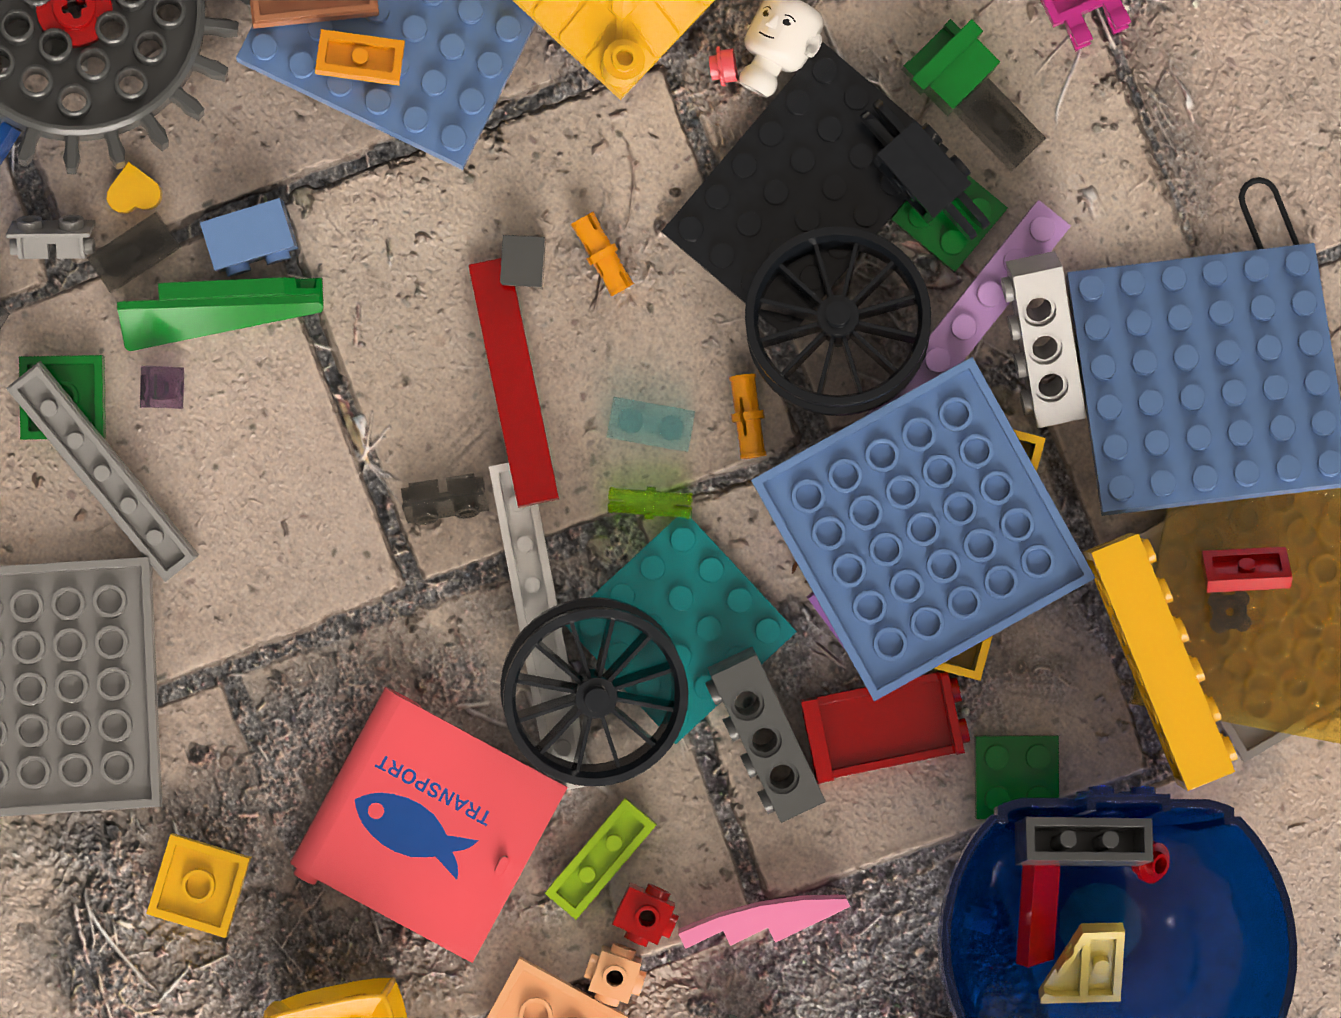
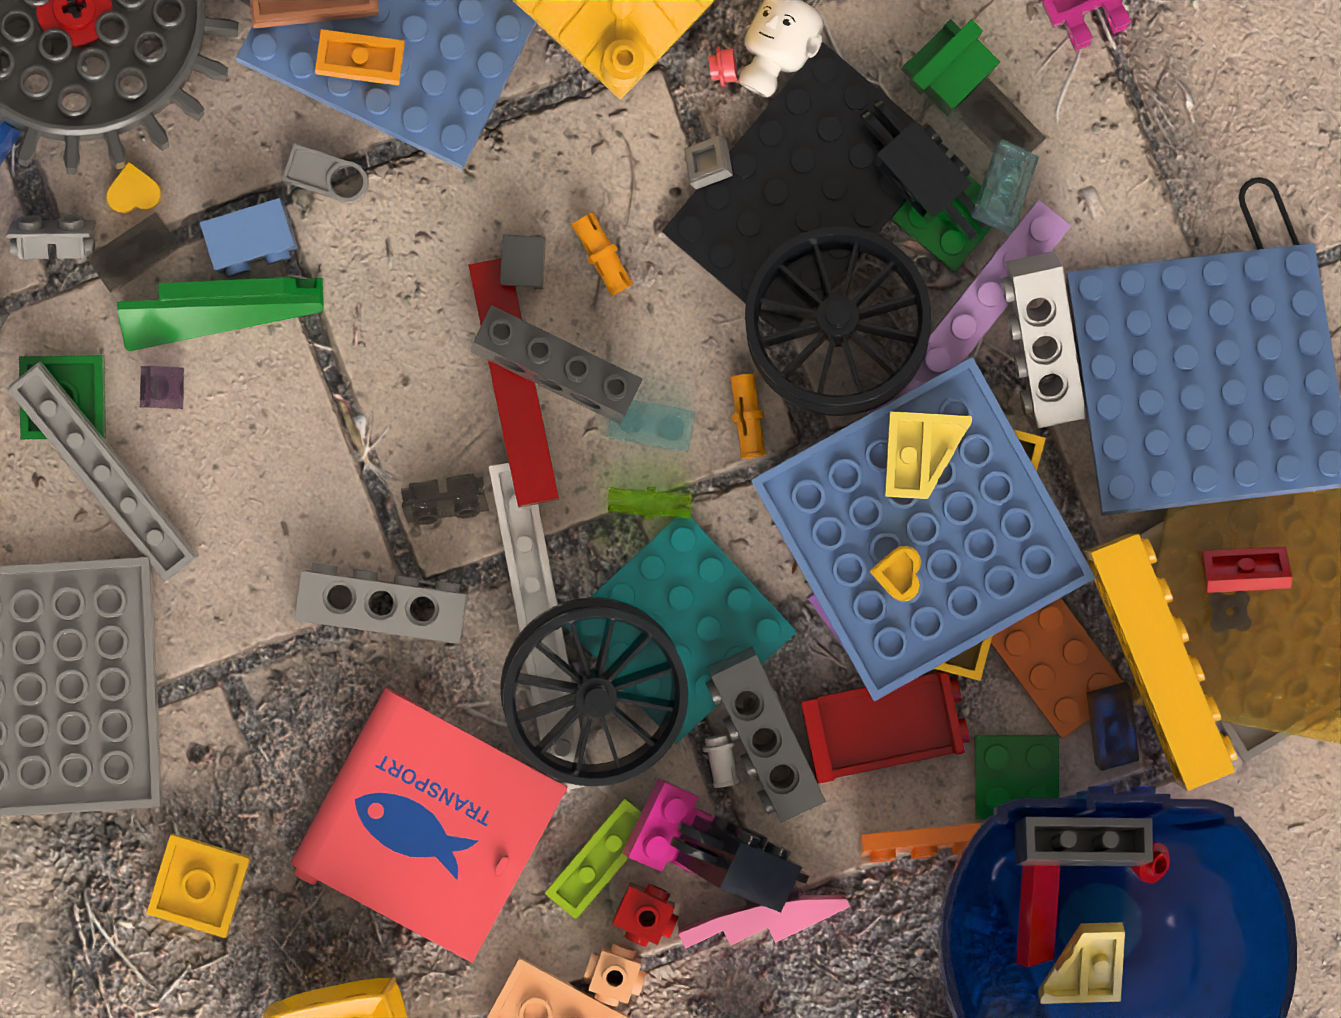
none -> light grey piece [282,143,369,204]
none -> light grey brick [294,563,469,644]
none -> dark grey brick [470,305,643,424]
none -> dark pink plate [622,778,713,874]
none -> black brick [670,815,809,913]
none -> light grey tile [684,135,733,190]
none -> white pin [702,733,740,788]
none -> orange plate [858,822,989,863]
none -> yellow tile [869,546,921,601]
none -> light yellow wing [884,411,972,499]
none -> clear light blue plate [971,139,1039,234]
none -> orange plate [991,598,1129,739]
none -> clear smoke plate [1087,682,1139,771]

